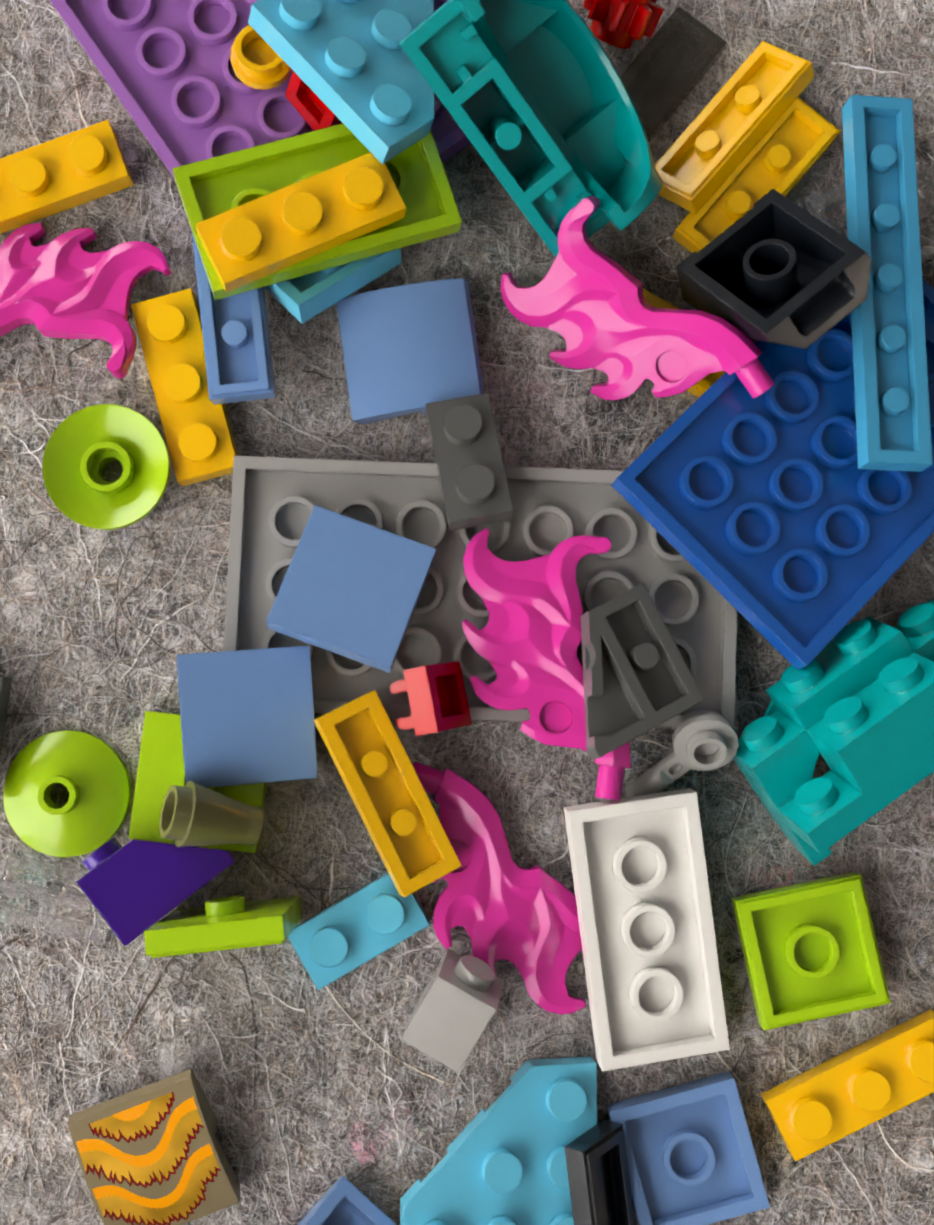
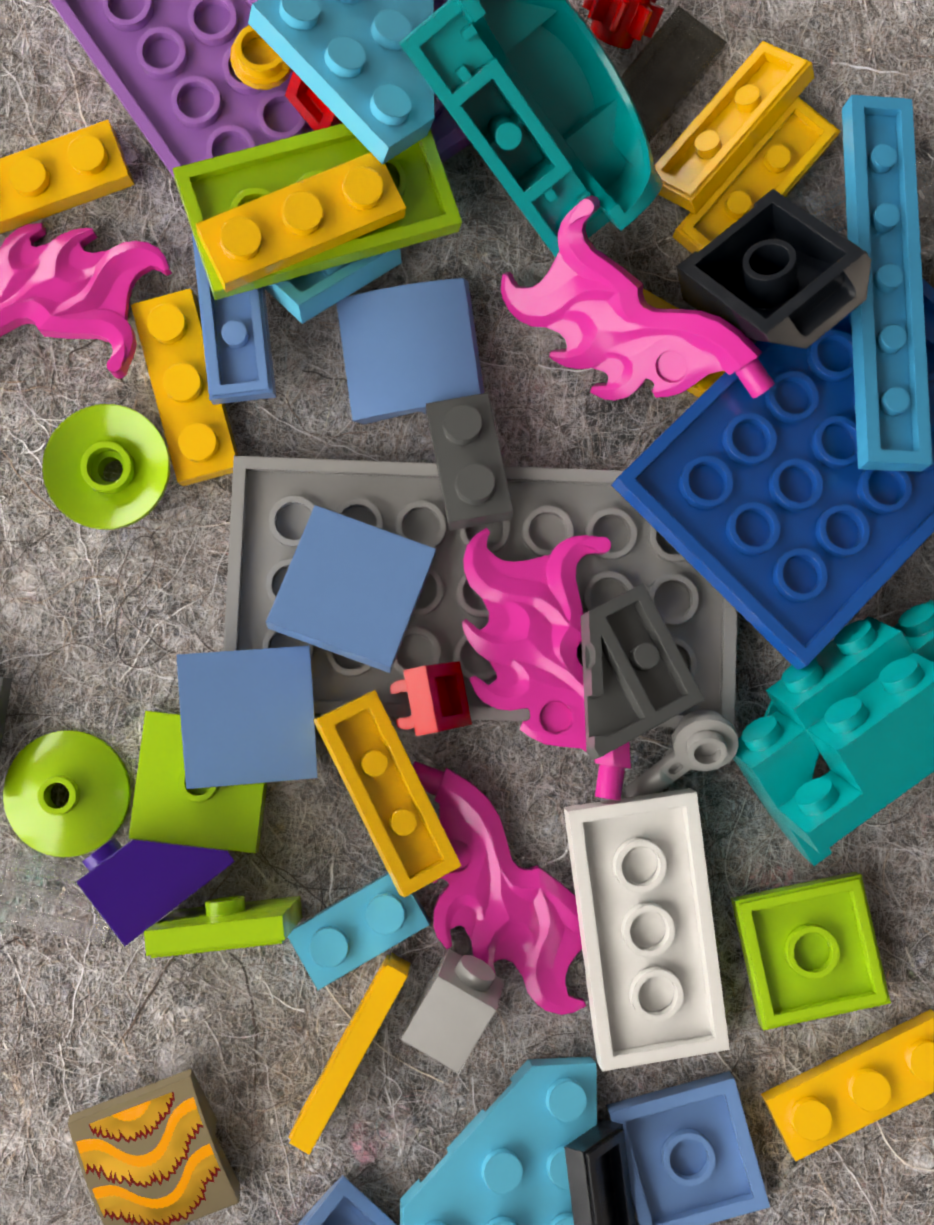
olive cone [159,781,264,847] -> none
none -> yellow tile [288,952,411,1155]

